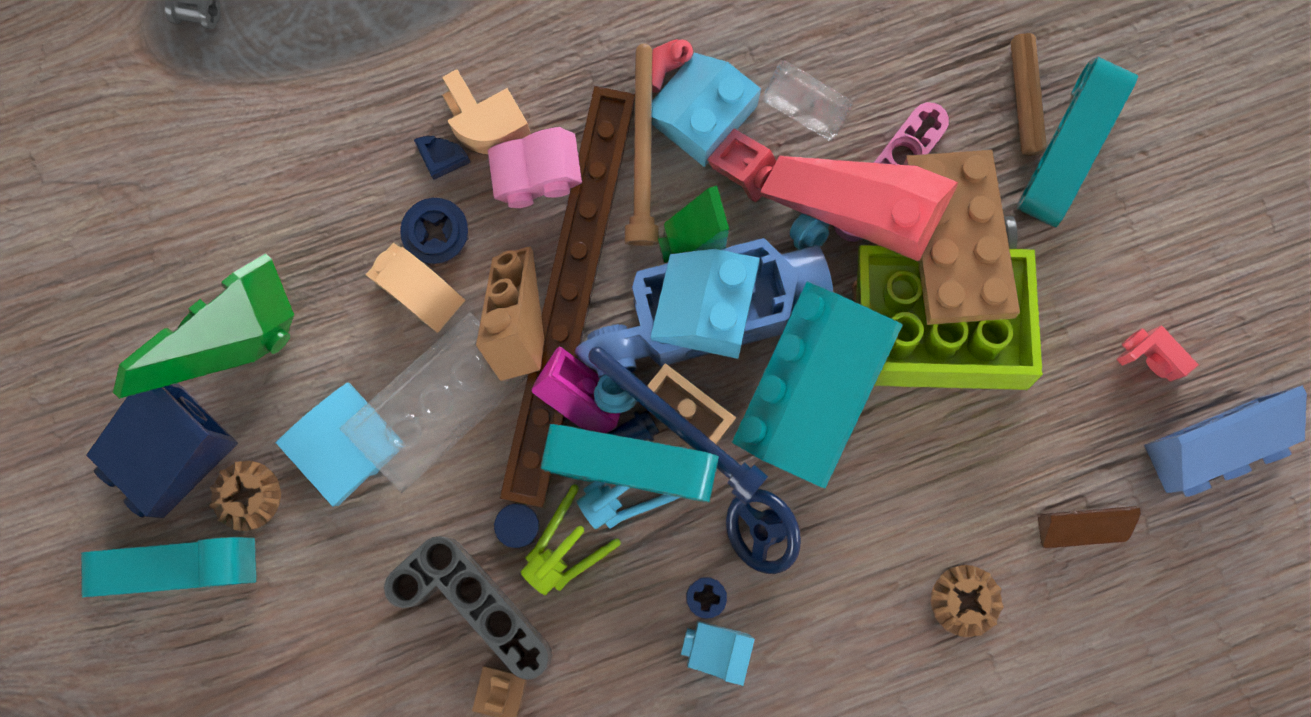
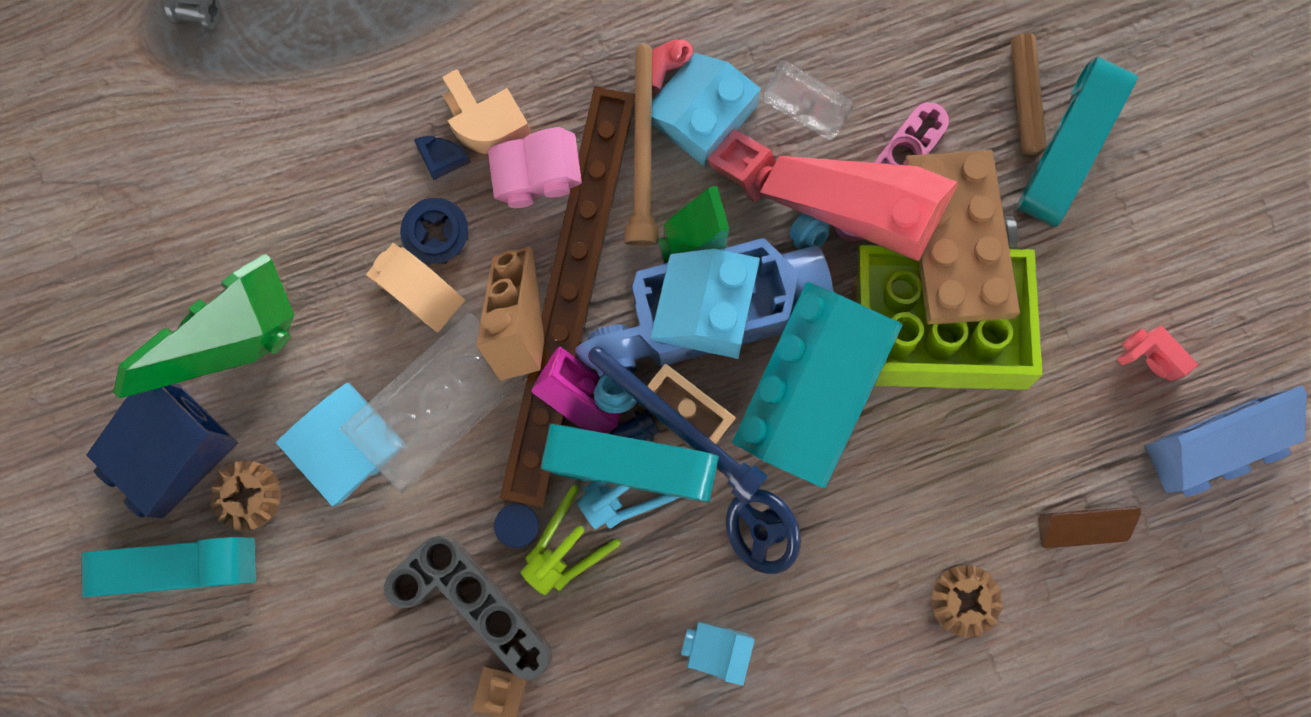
dark blue bush [686,577,727,619] -> none

